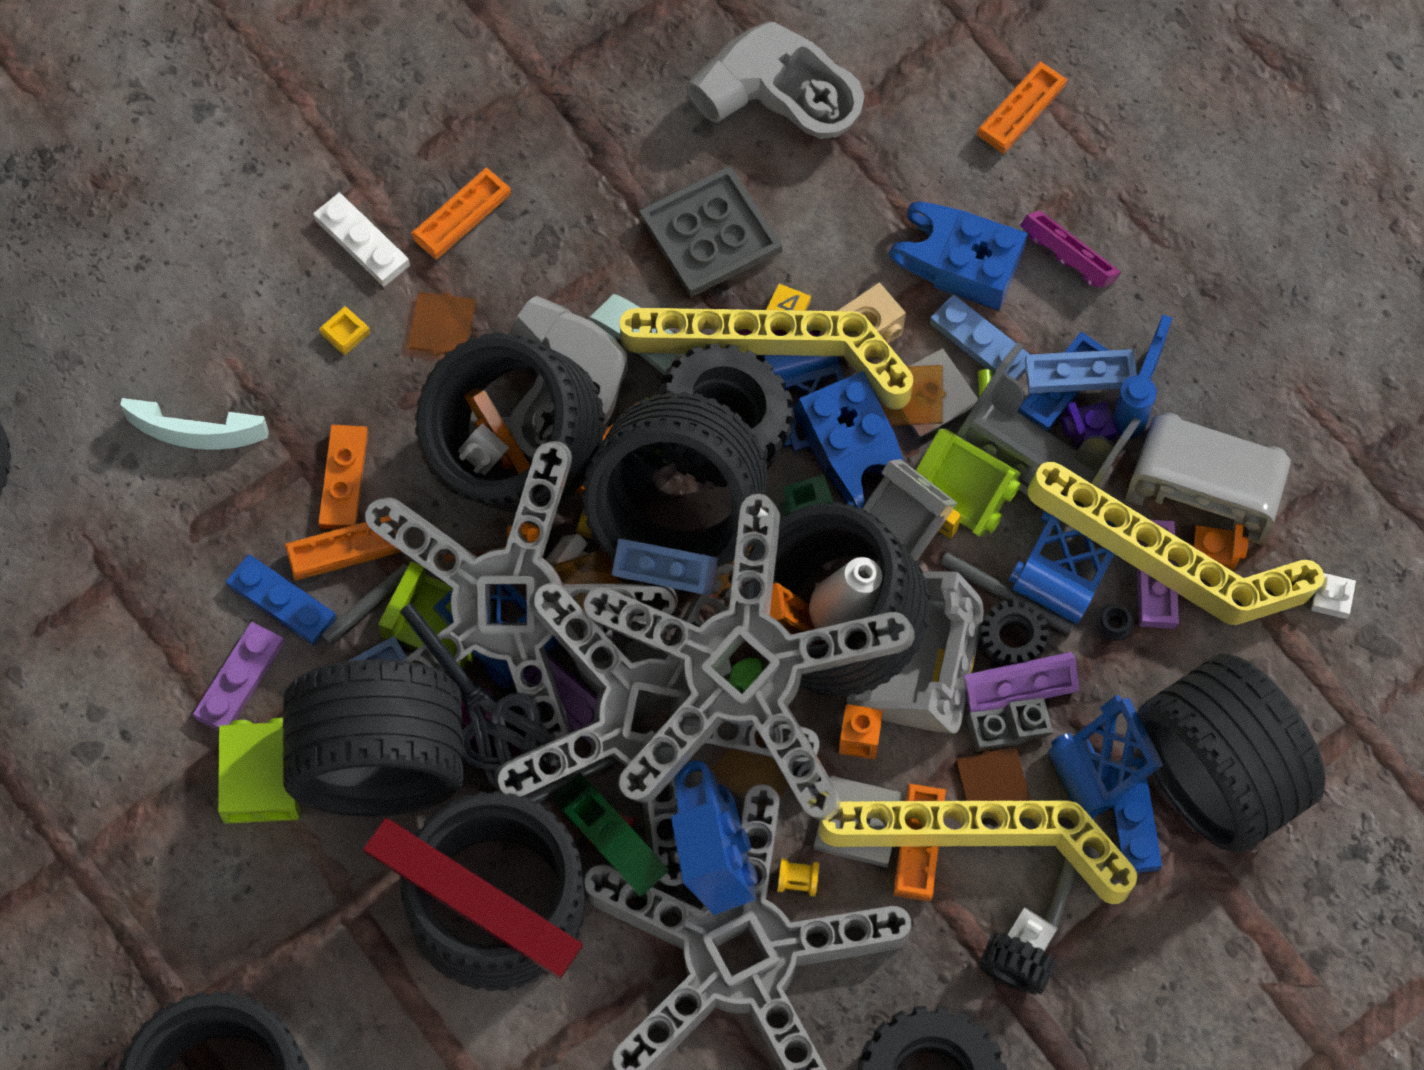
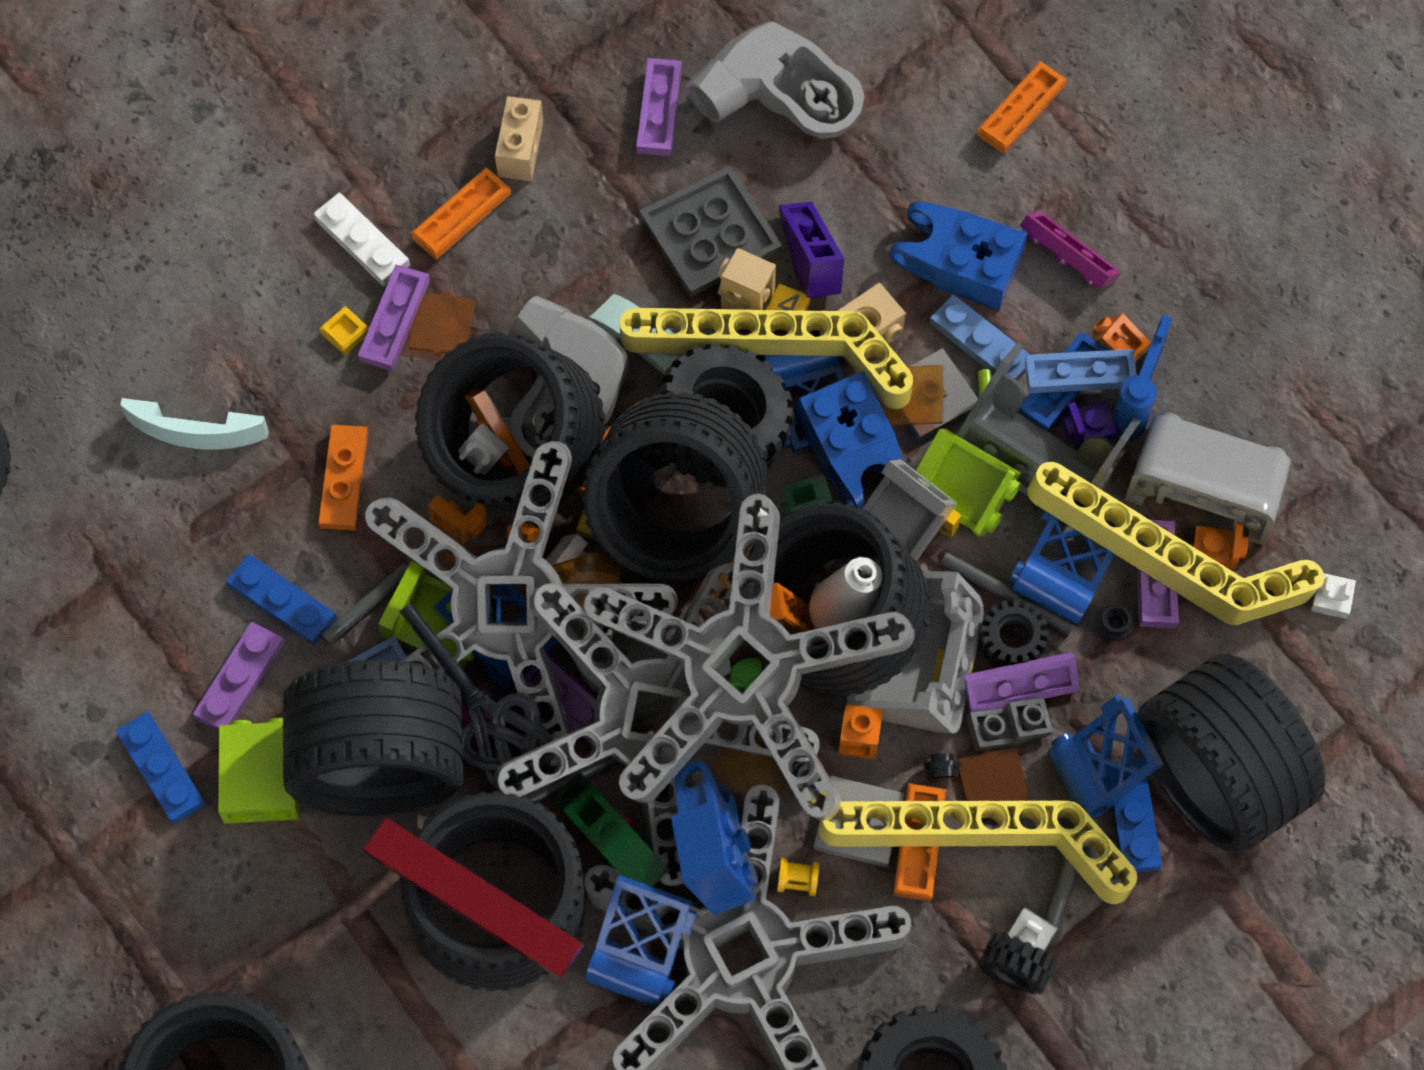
orange plate [285,516,402,581] -> none
medium blue plate [612,538,718,595] -> none
none -> blue plate [115,711,206,825]
none -> medium lavender plate [358,265,430,372]
none -> orange bracket [428,495,487,546]
none -> tan brick [495,96,543,181]
none -> blue piece [585,875,697,1008]
none -> medium lavender plate [636,58,682,157]
none -> tan brick [718,248,776,310]
none -> dark purple slope [779,202,845,298]
none -> black plate [924,753,962,778]
none -> orange bracket [1090,313,1151,362]

